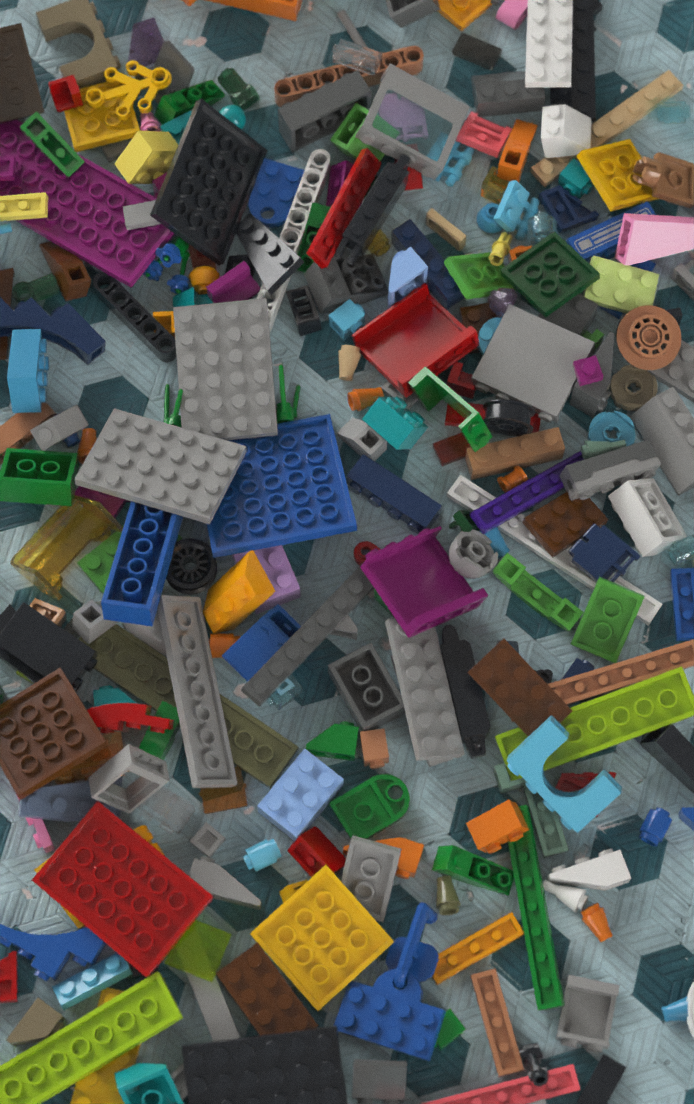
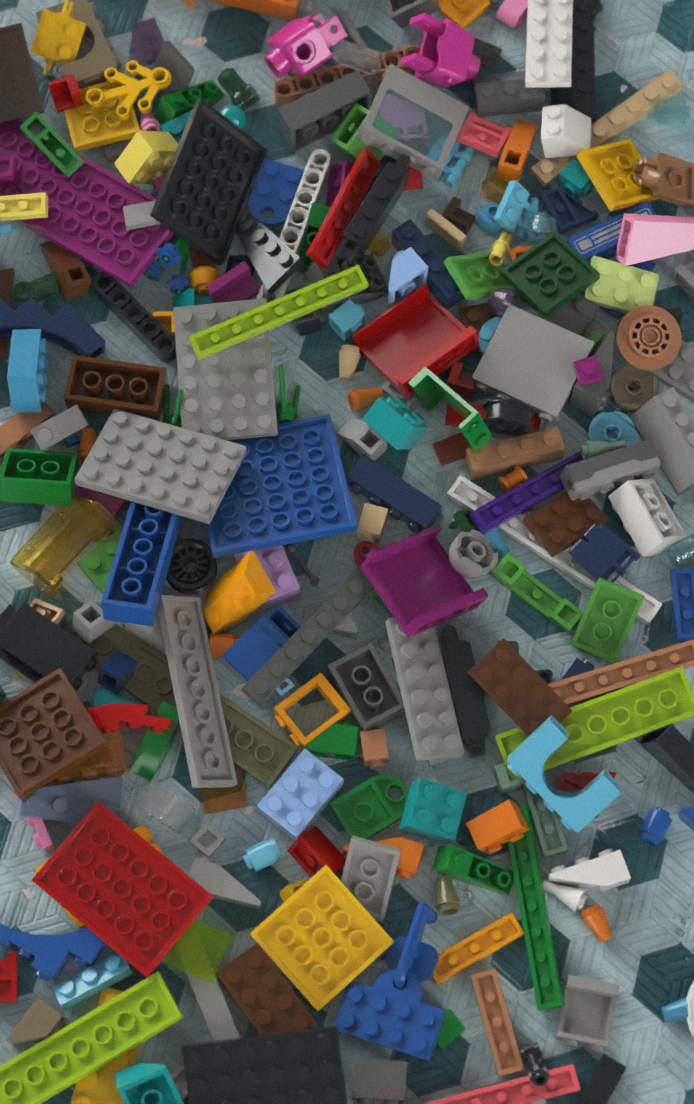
light grey window [89,744,170,814] -> none
none -> yellow plate [30,0,87,76]
none -> reddish brown brick [64,355,168,421]
none -> dark blue brick [97,649,137,695]
none -> lime plate [188,264,369,360]
none -> dark pink piece [264,12,347,79]
none -> light orange window [273,673,351,750]
none -> dark grey hinge [286,544,319,586]
none -> tan brick [357,503,388,543]
none -> teal brick [399,778,467,844]
none -> dark pink piece [401,13,480,88]
none -> dark brown panel [442,196,476,235]

